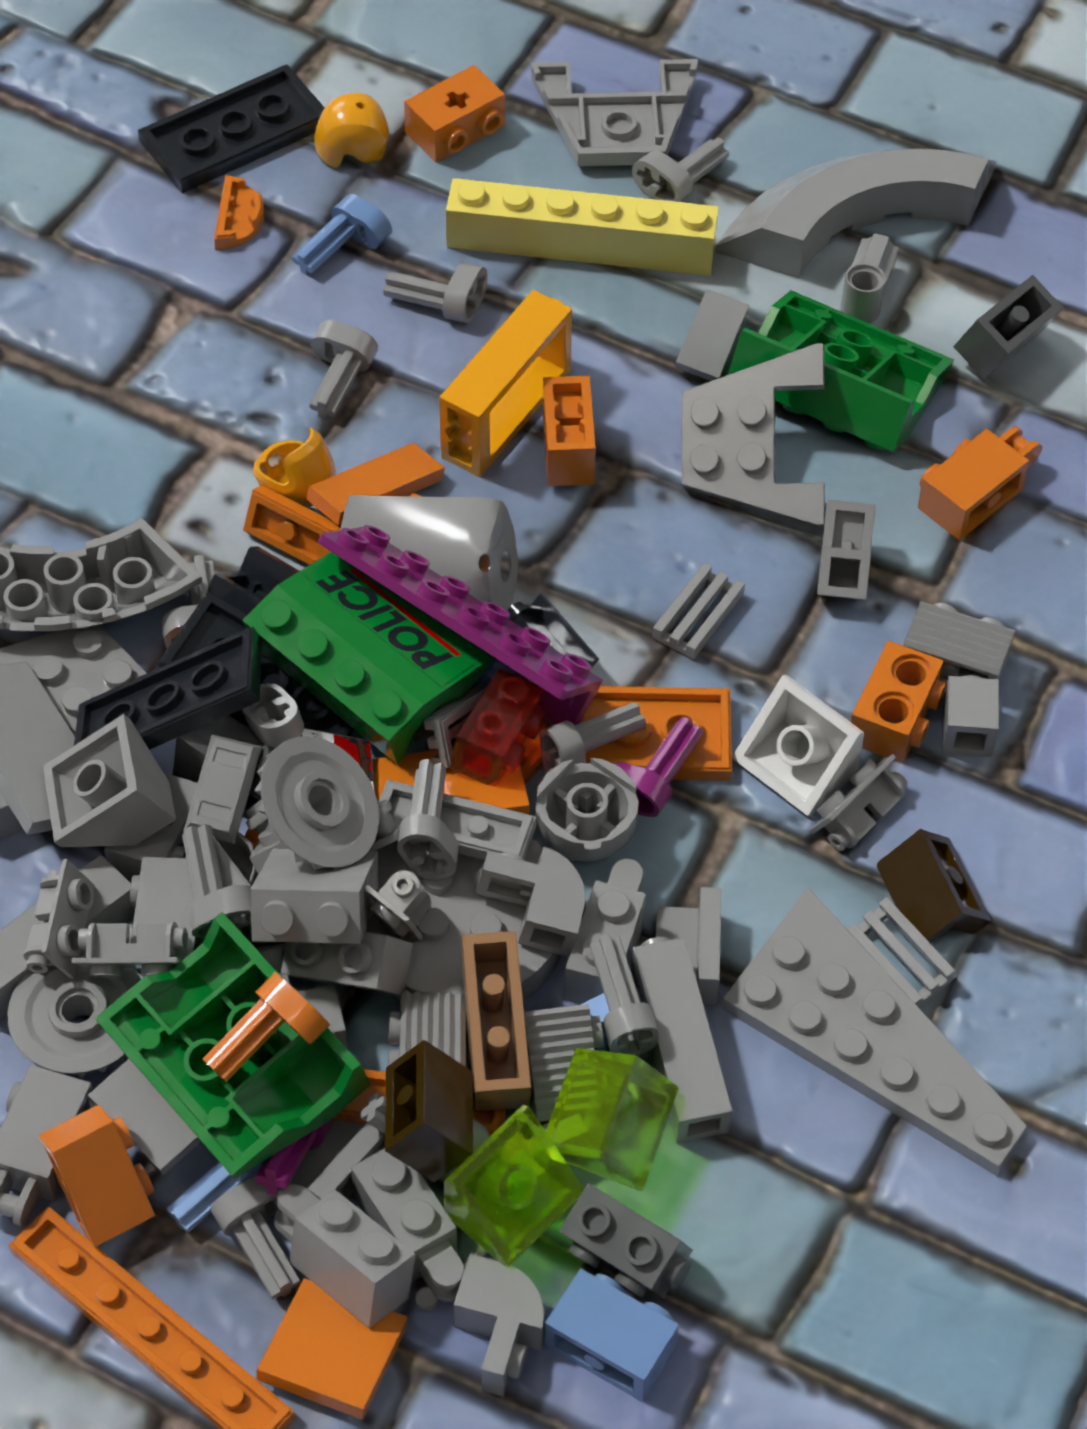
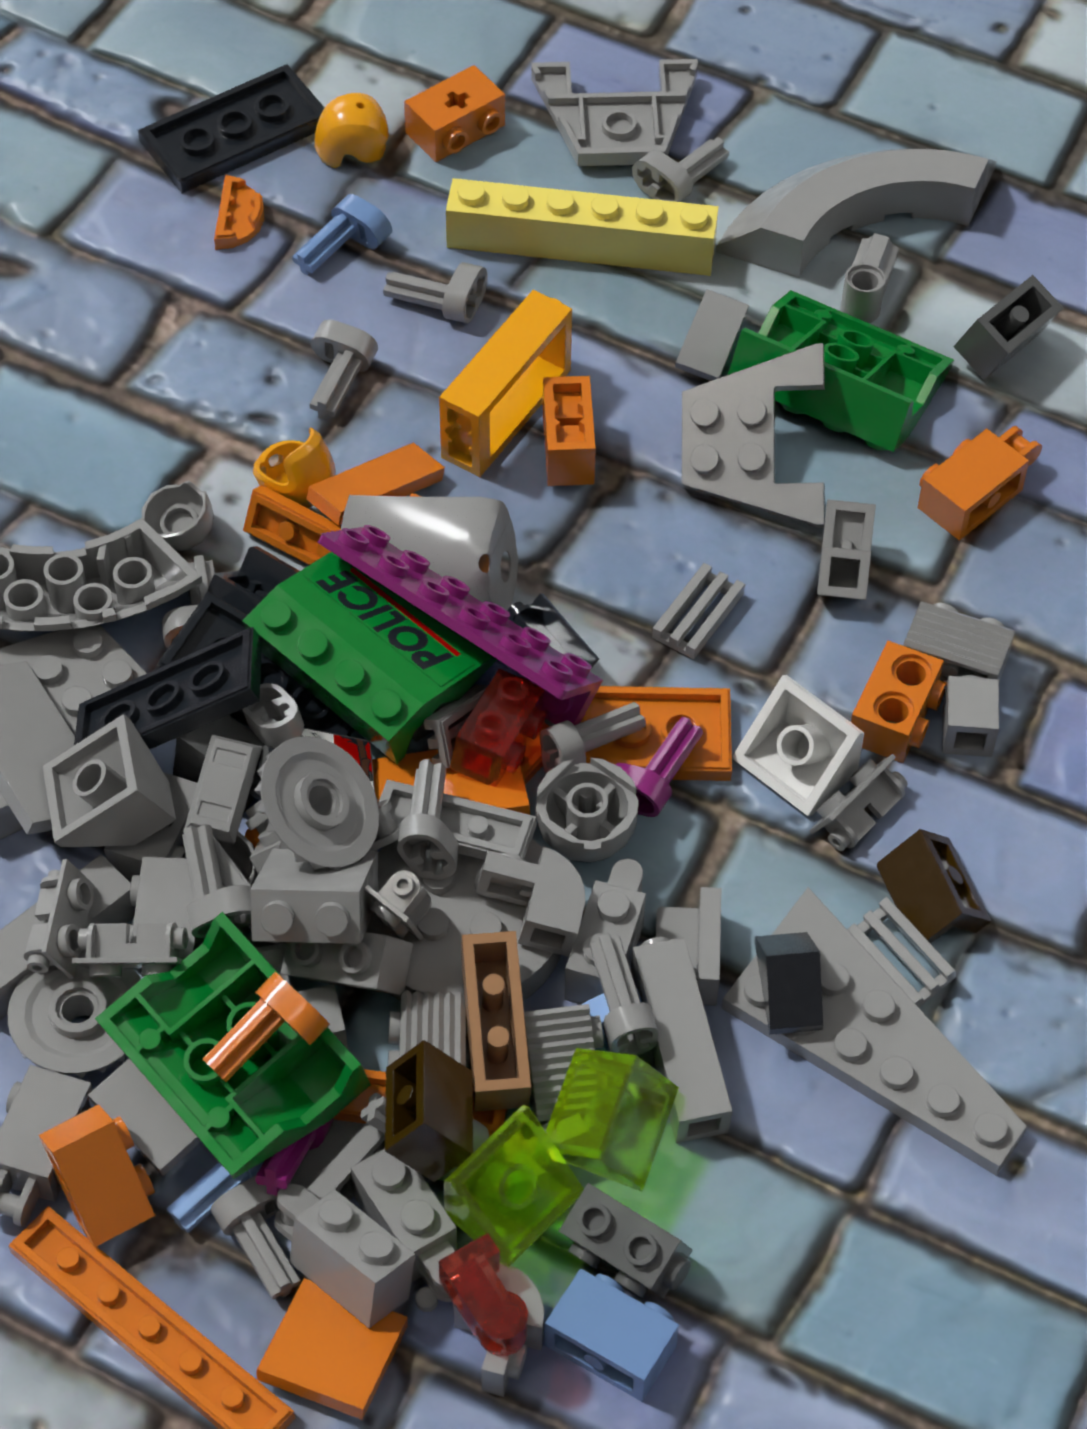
none -> light grey hair [142,481,214,552]
none -> clear red leg [439,1233,528,1356]
none -> black slope [754,932,823,1035]

